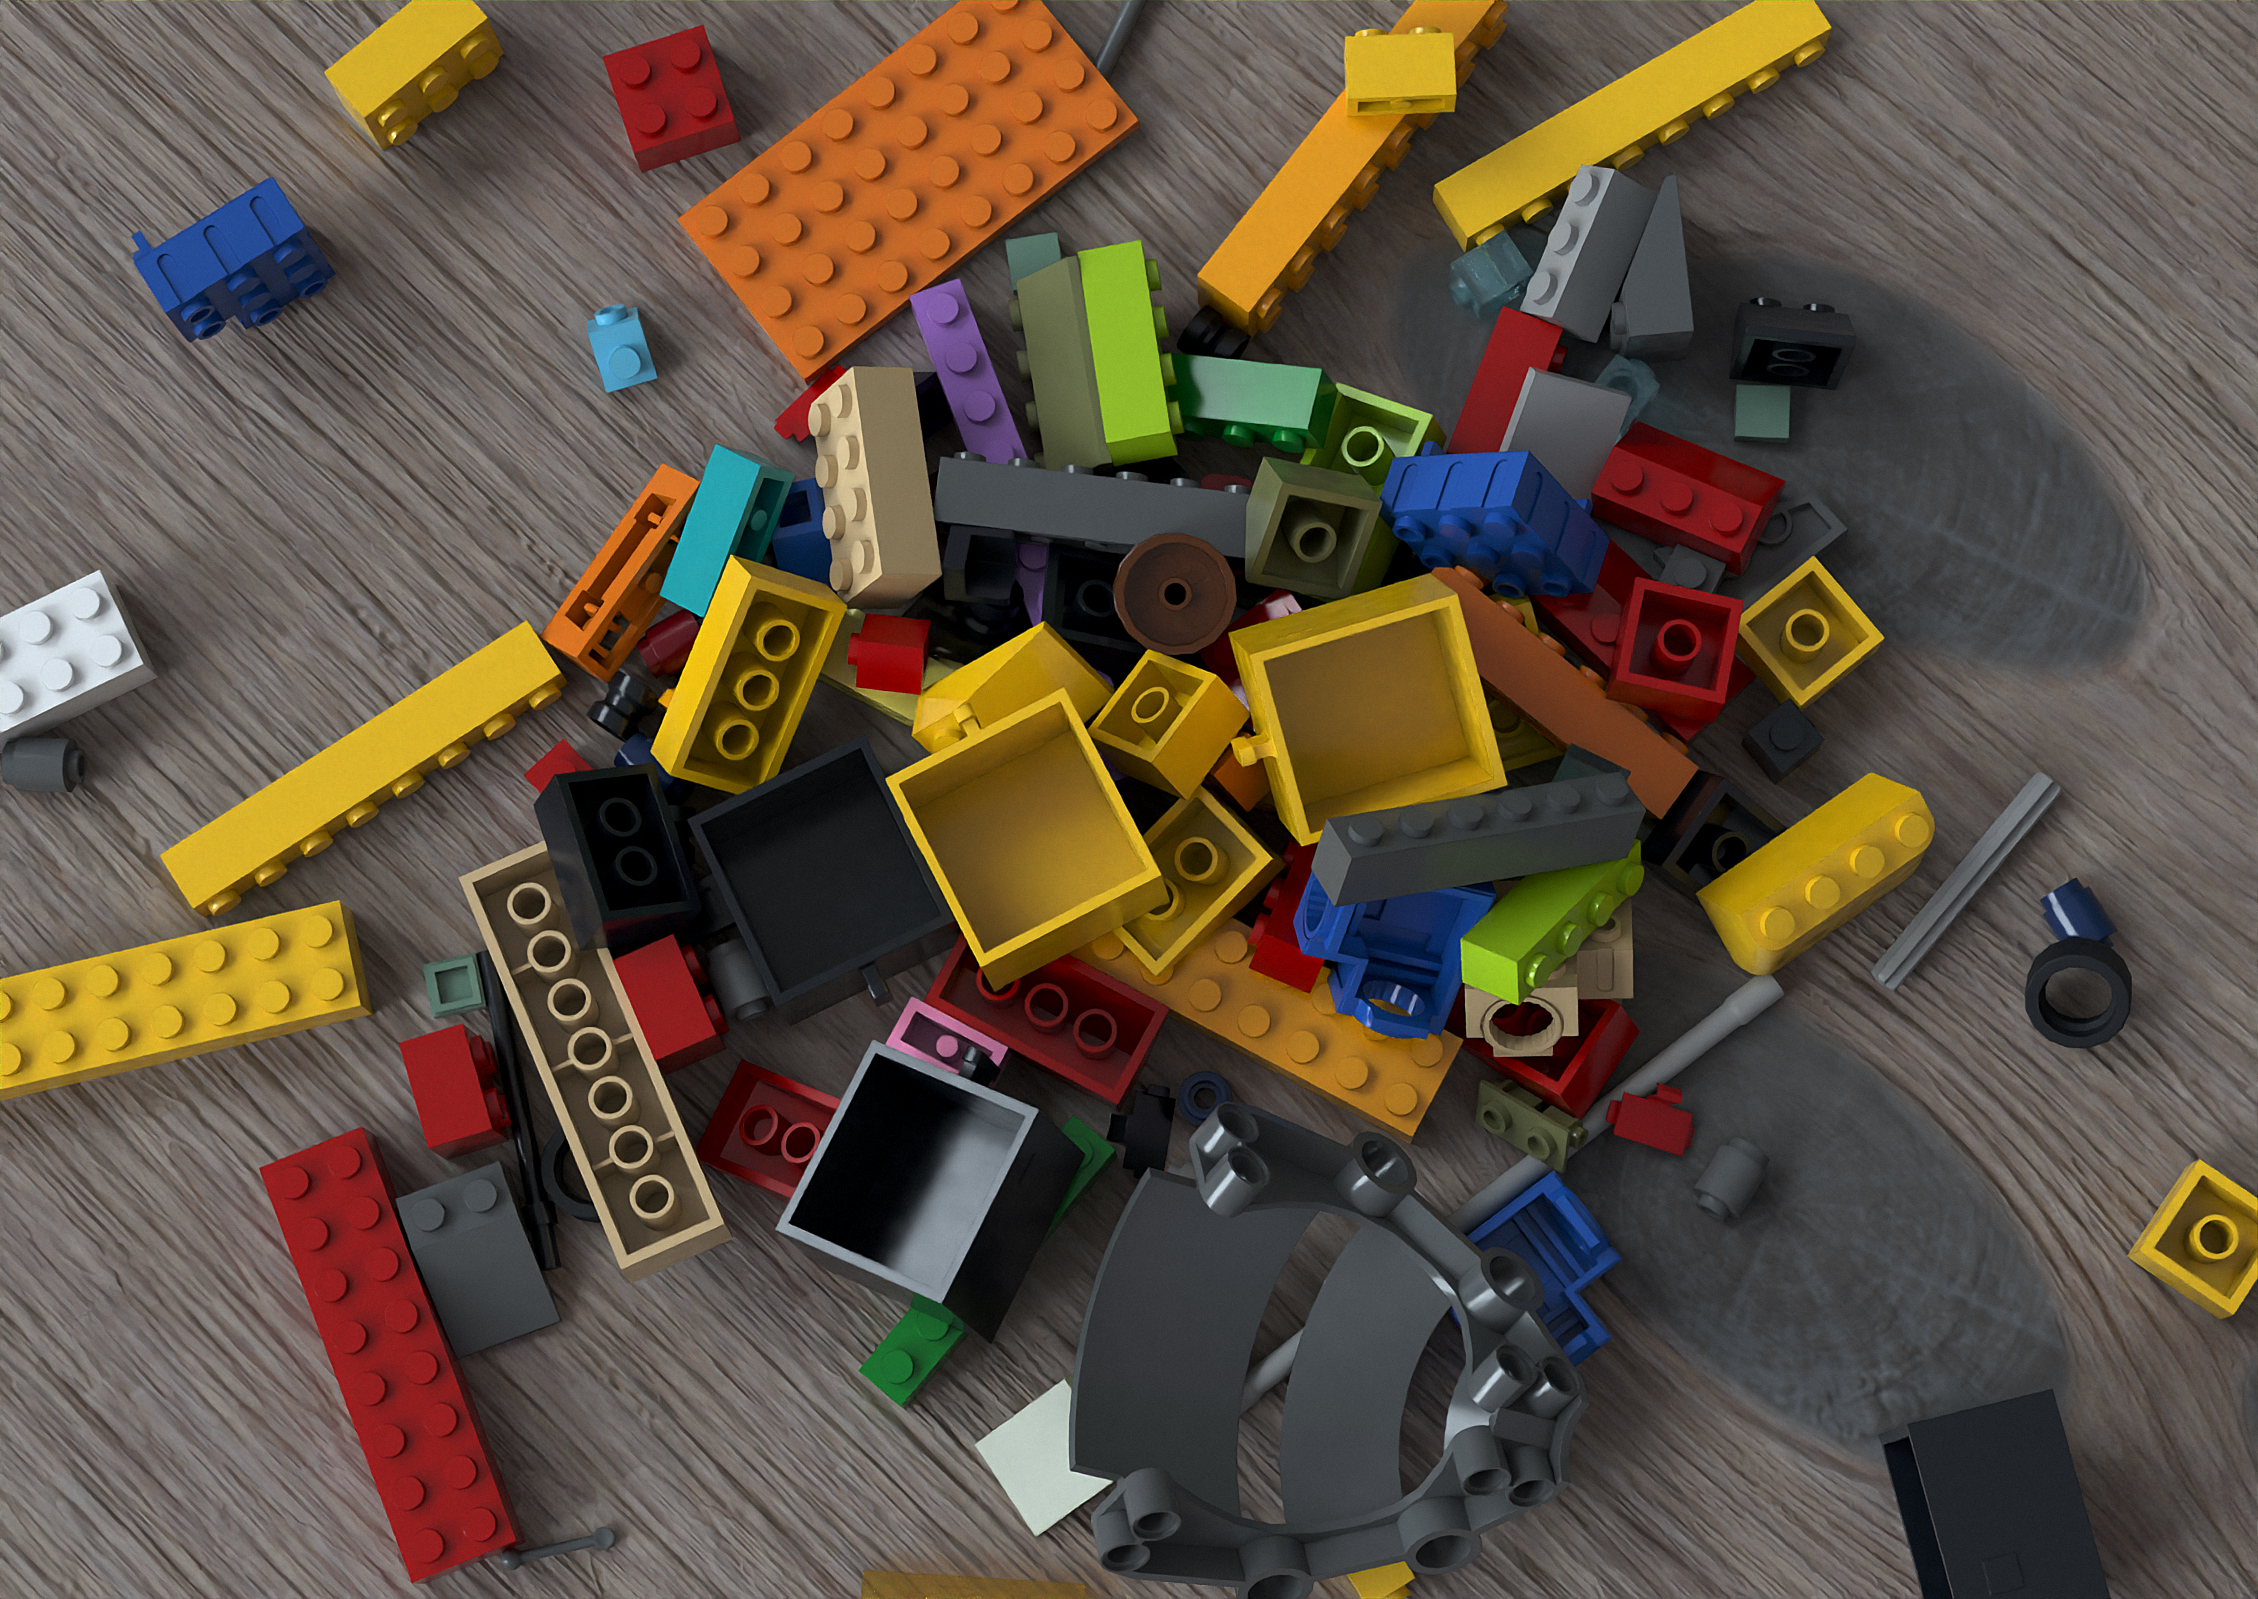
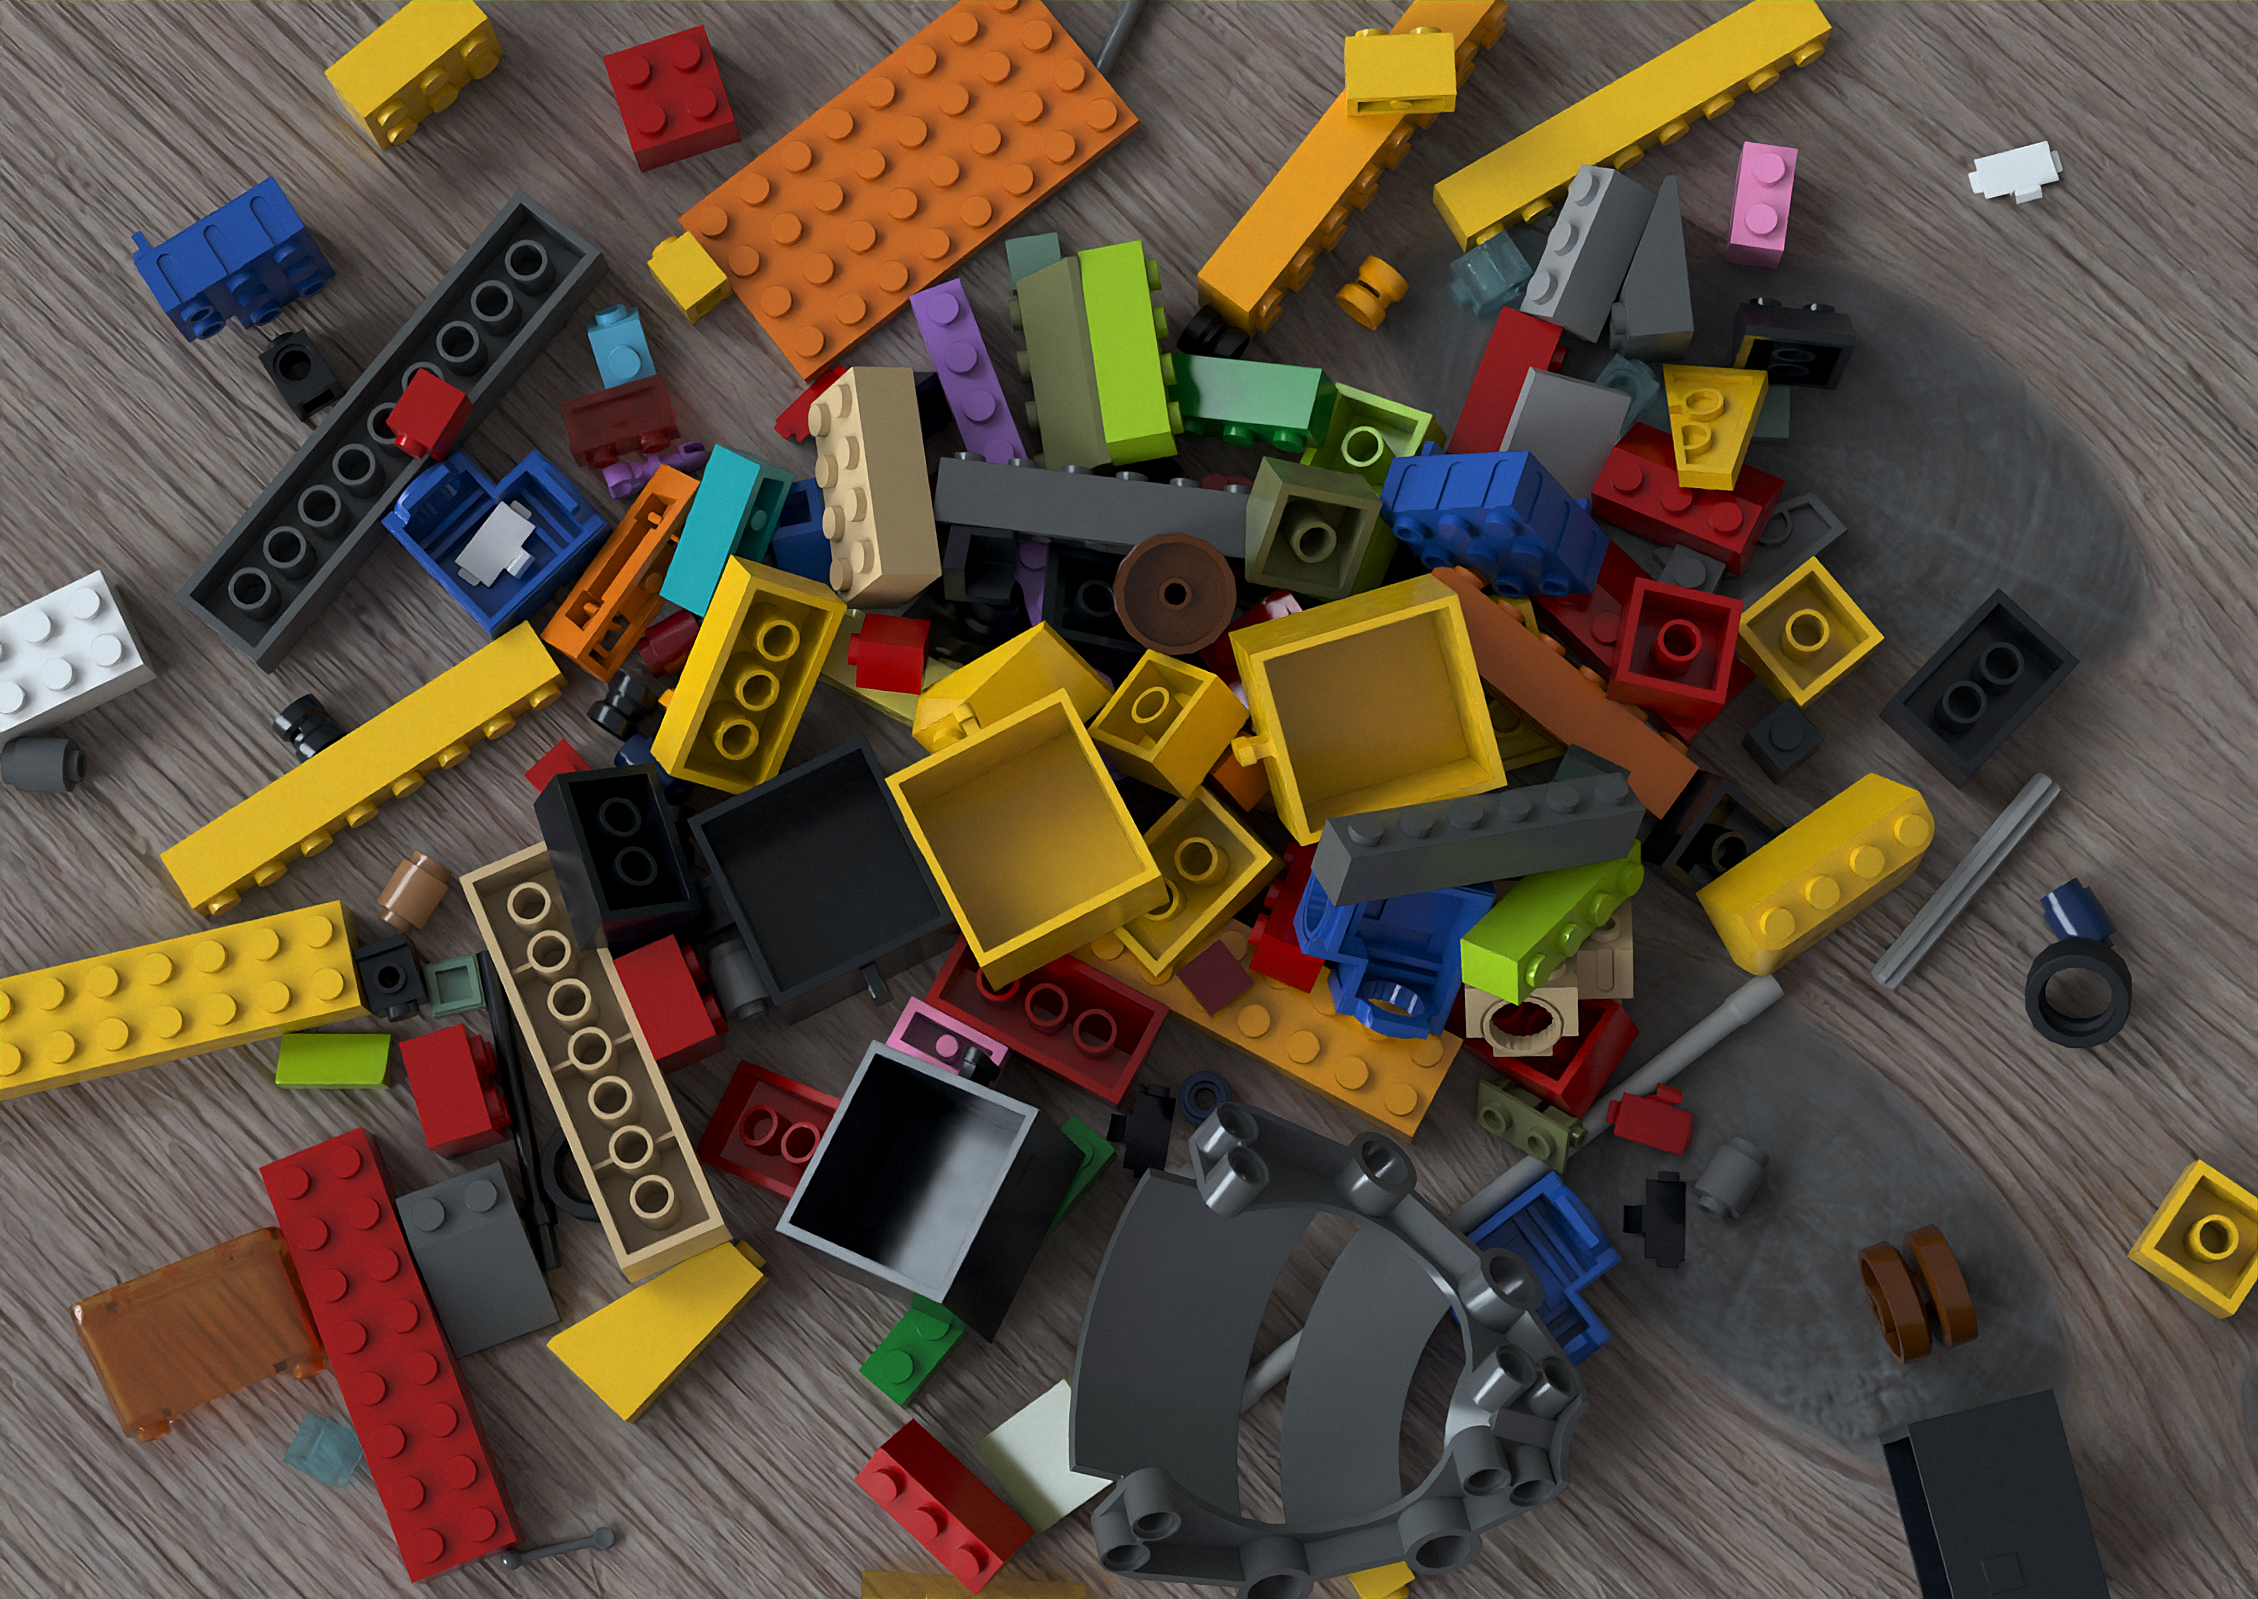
none -> clear orange windscreen [68,1226,329,1444]
none -> dark grey brick [174,188,610,676]
none -> black brick [258,329,346,422]
none -> black wheel [272,694,347,763]
none -> lime slope [276,1034,392,1089]
none -> clear light blue panel [282,1412,363,1489]
none -> black brick [352,933,430,1022]
none -> medium nougat brick [375,850,452,934]
none -> blue piece [381,448,613,641]
none -> red brick [386,368,475,462]
none -> white piece [455,500,536,587]
none -> yellow slope [546,1239,769,1424]
none -> clear red bracket [559,373,681,470]
none -> medium lavender piece [603,441,708,500]
none -> yellow brick [647,230,733,325]
none -> red brick [854,1418,1035,1595]
none -> dark red tile [1176,939,1254,1018]
none -> light orange wheel [1335,255,1409,330]
none -> black piece [1623,1171,1686,1268]
none -> yellow wing [1662,364,1769,491]
none -> bright pink brick [1724,141,1798,270]
none -> reddish brown wheel [1858,1224,1978,1366]
none -> black brick [1879,588,2080,790]
none -> white piece [1968,141,2063,204]

